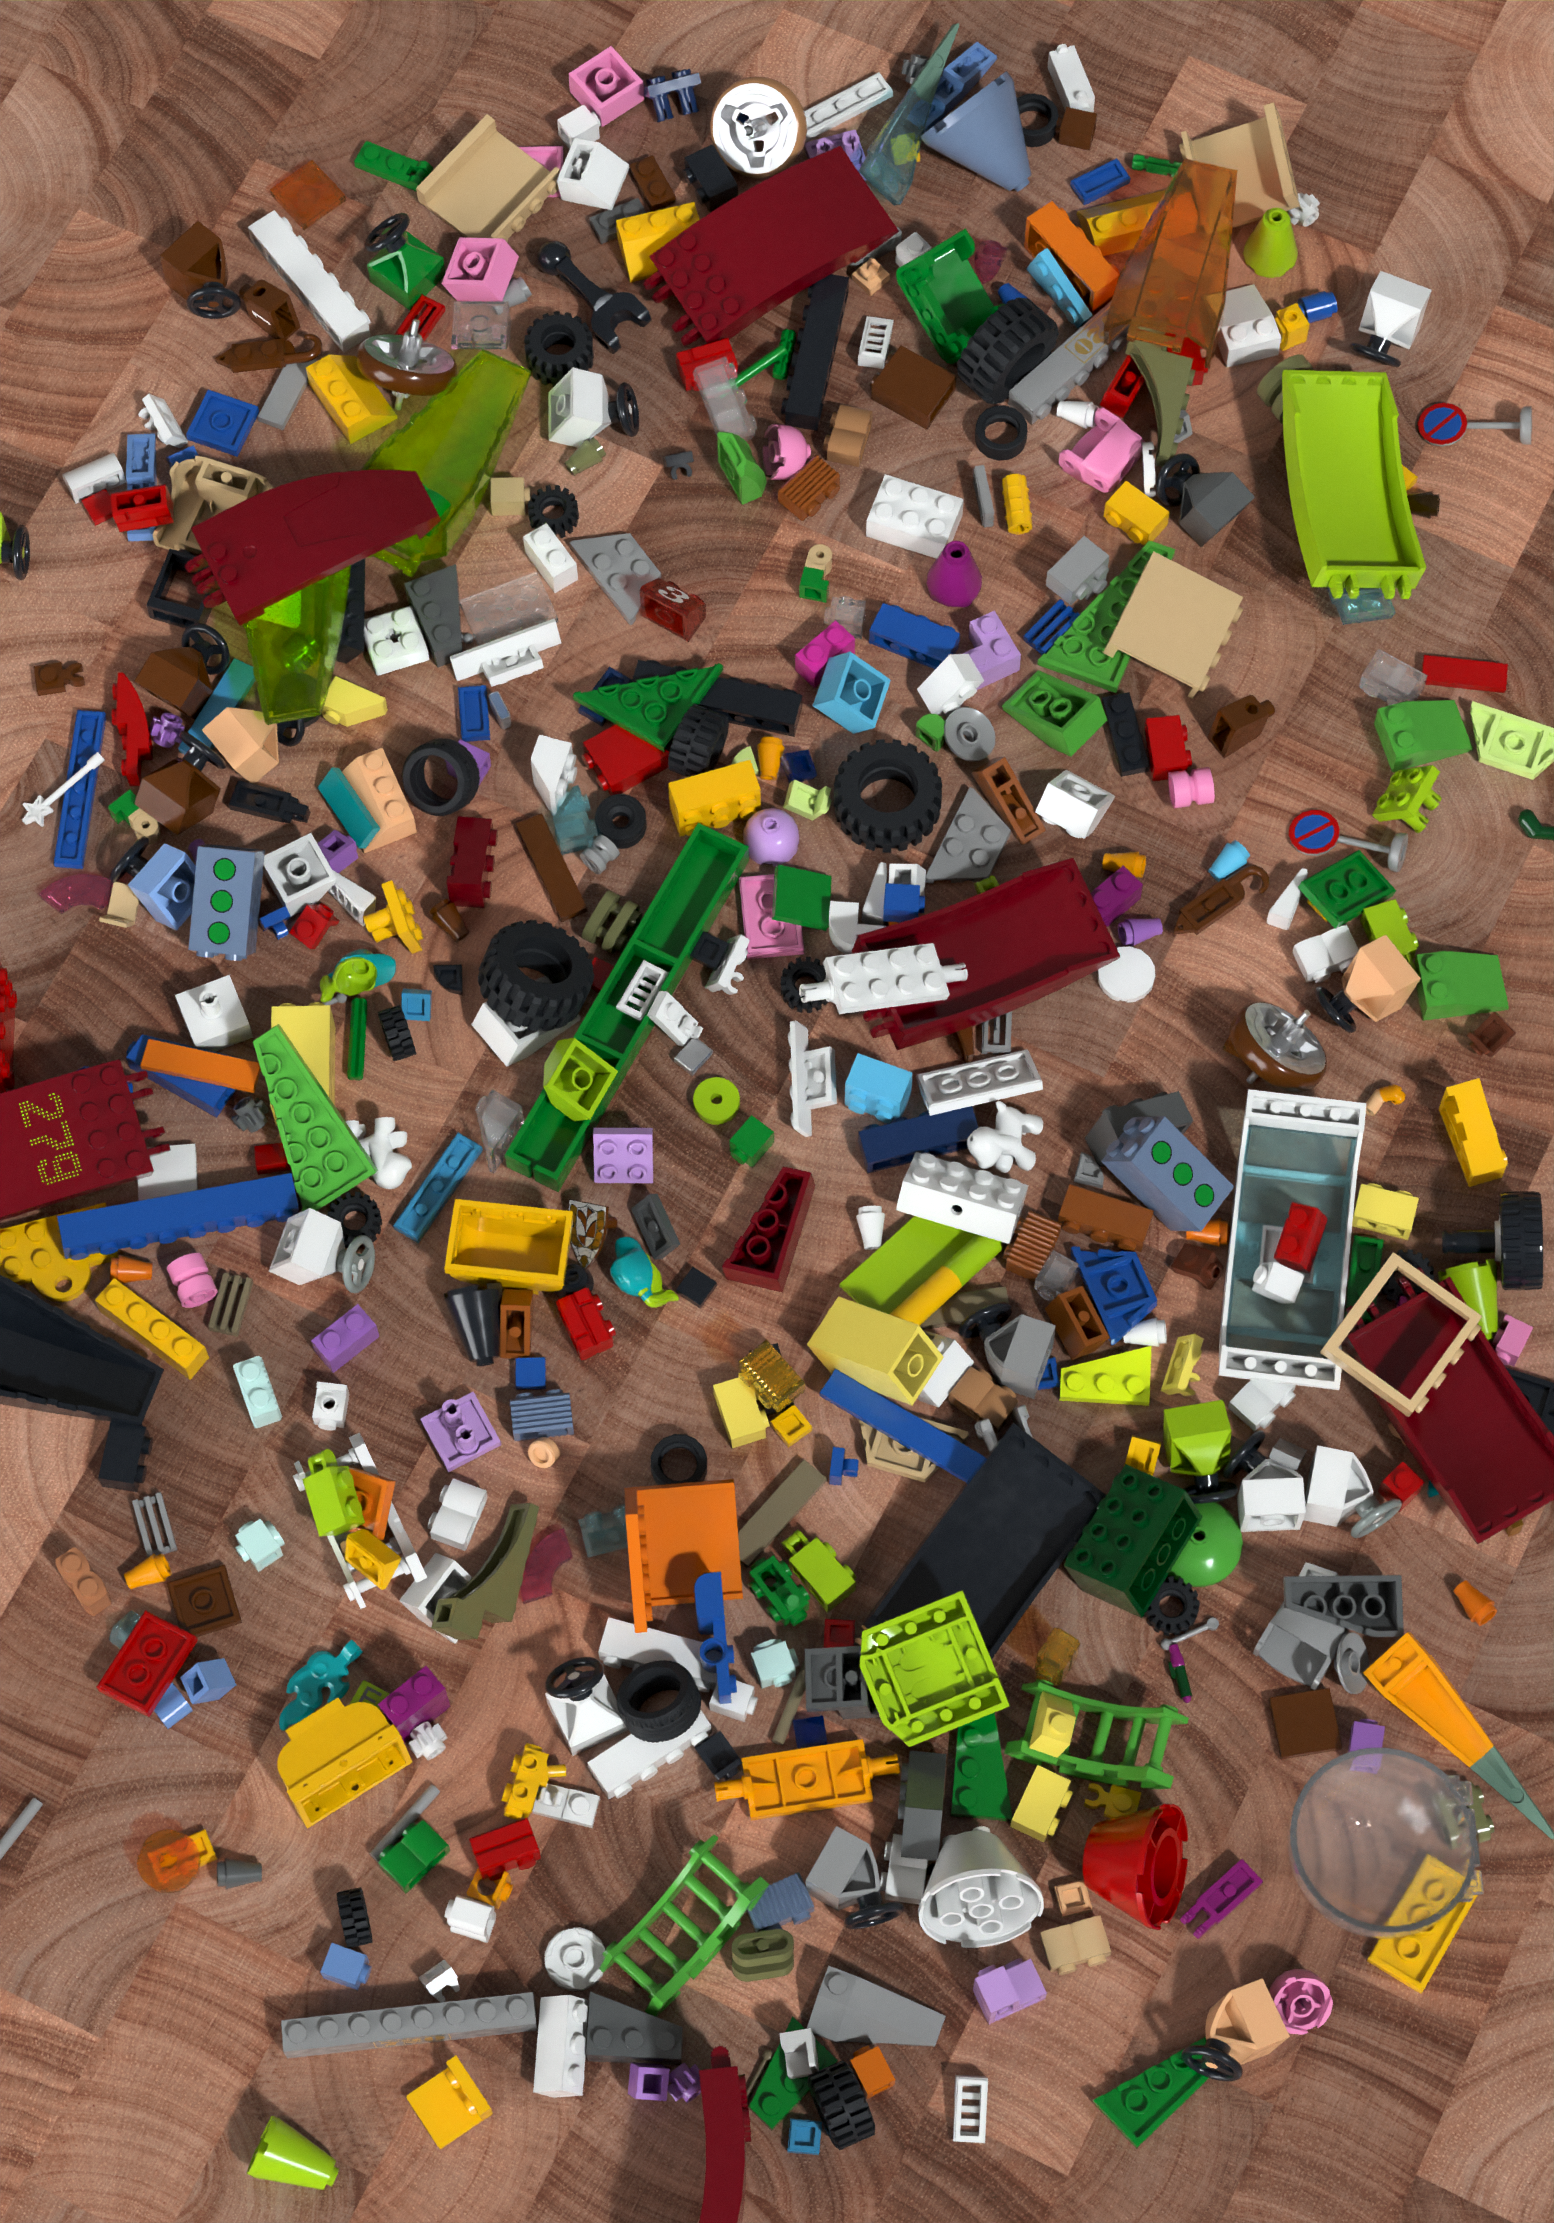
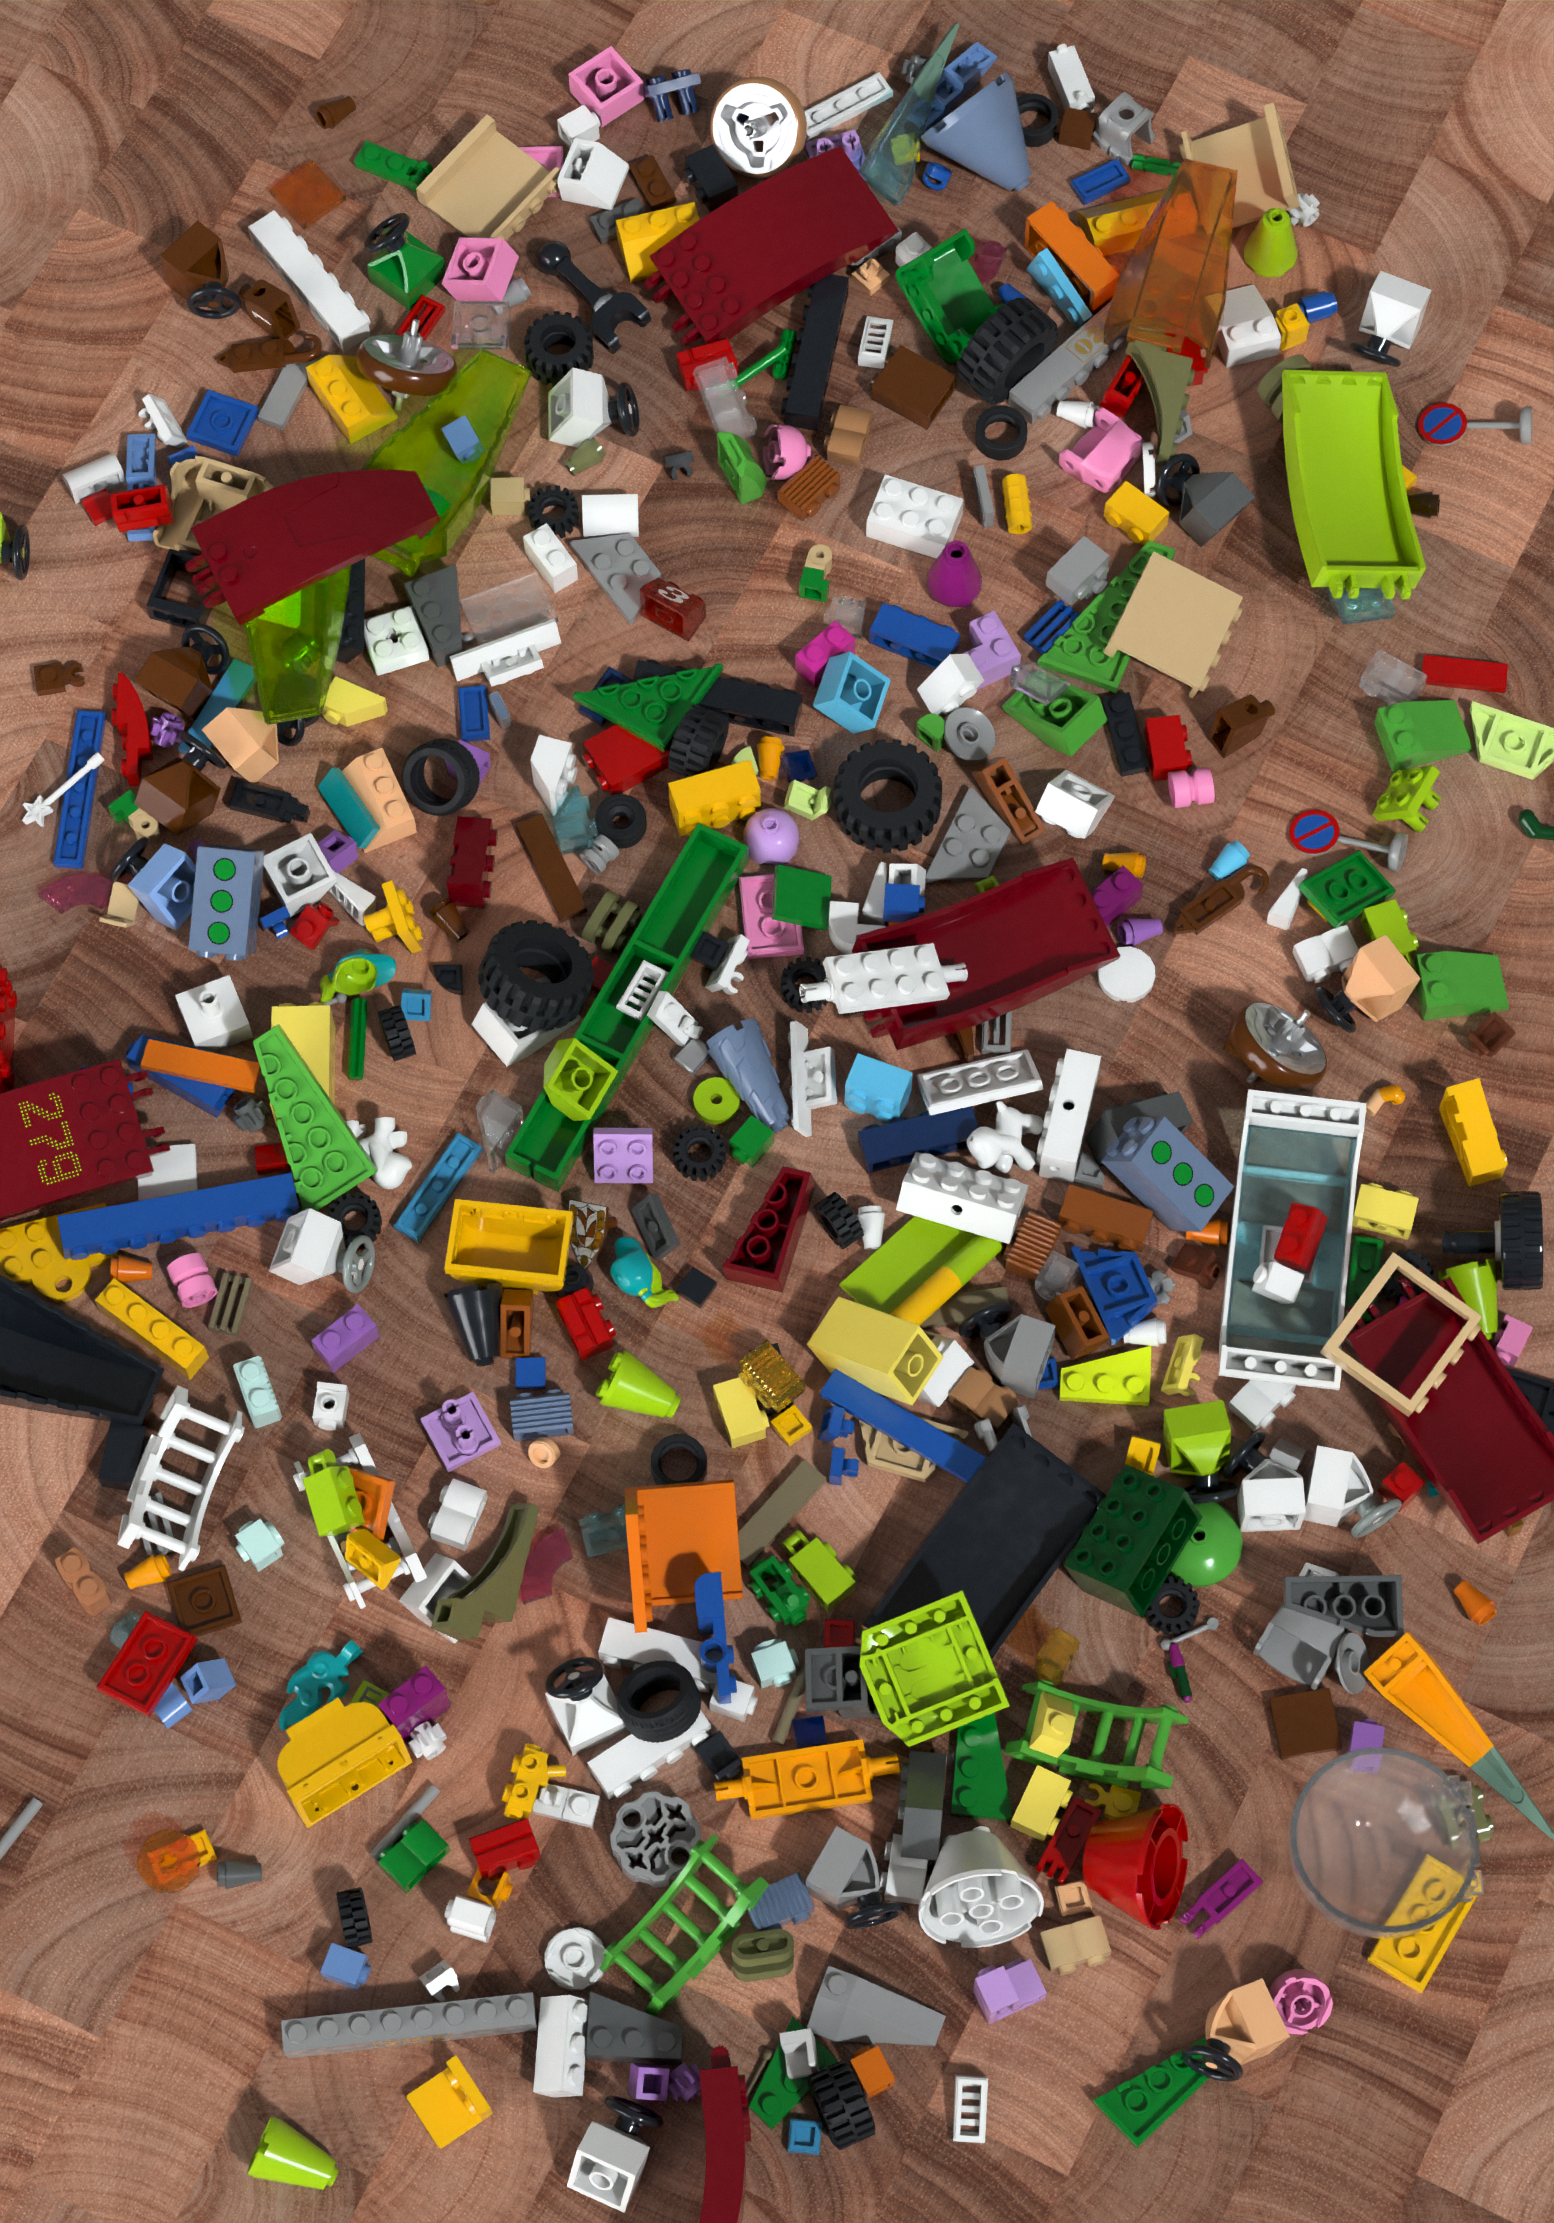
none -> white fence [117,1385,245,1571]
none -> reddish brown cone [315,96,356,129]
none -> medium blue brick [441,415,486,465]
none -> white piece [567,2095,664,2213]
none -> white brick [582,494,639,538]
none -> lime cone [595,1350,682,1418]
none -> light grey connector [610,1791,701,1888]
none -> black tyre [673,1124,726,1182]
none -> sand blue cone [705,1018,790,1133]
none -> black tyre [814,1192,864,1249]
none -> blue tile [818,1405,855,1443]
none -> blue tile [922,162,952,191]
none -> clear slope [1010,662,1070,705]
none -> white brick [1035,1049,1101,1184]
none -> red hinge [1035,1796,1102,1885]
none -> light grey piece [1093,92,1155,165]
none -> light grey plant [1147,1270,1176,1305]

